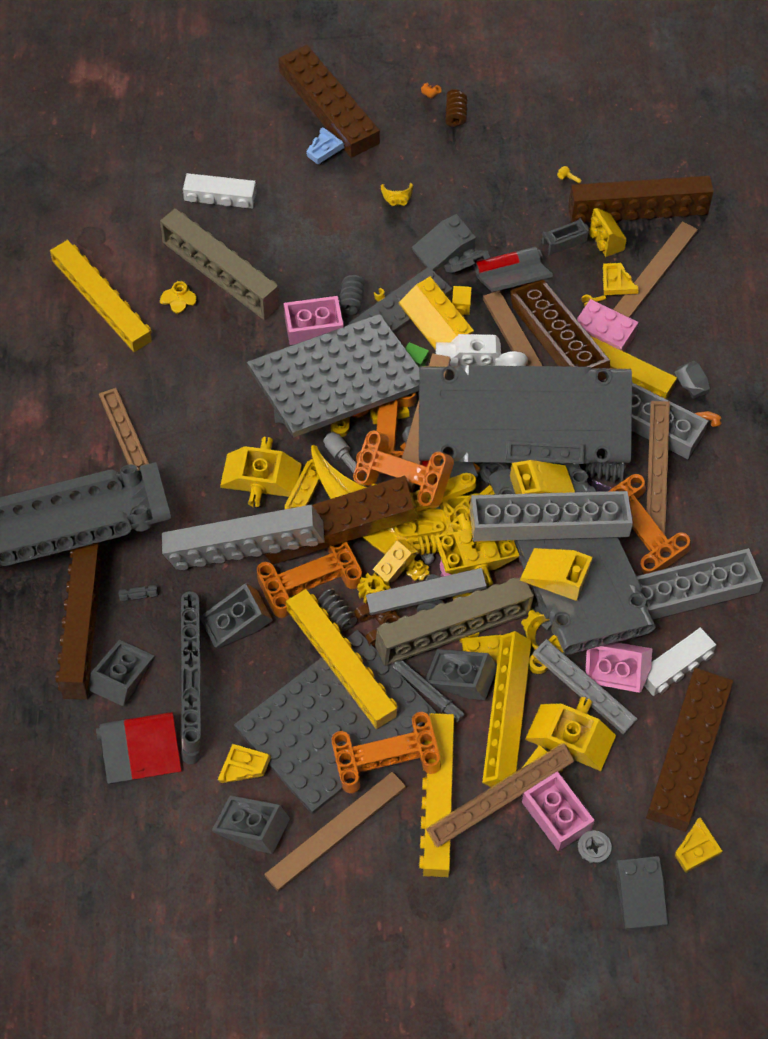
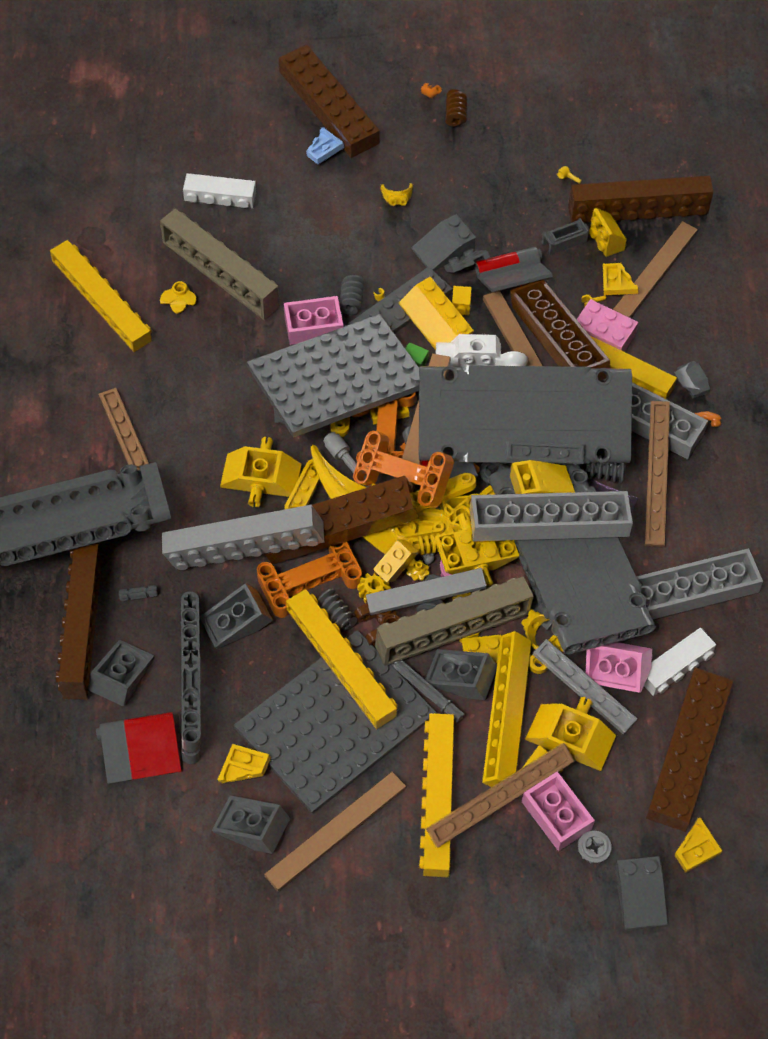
orange beam [332,712,441,793] -> none
yellow slope [520,548,592,601] -> none
orange beam [608,474,691,574] -> none

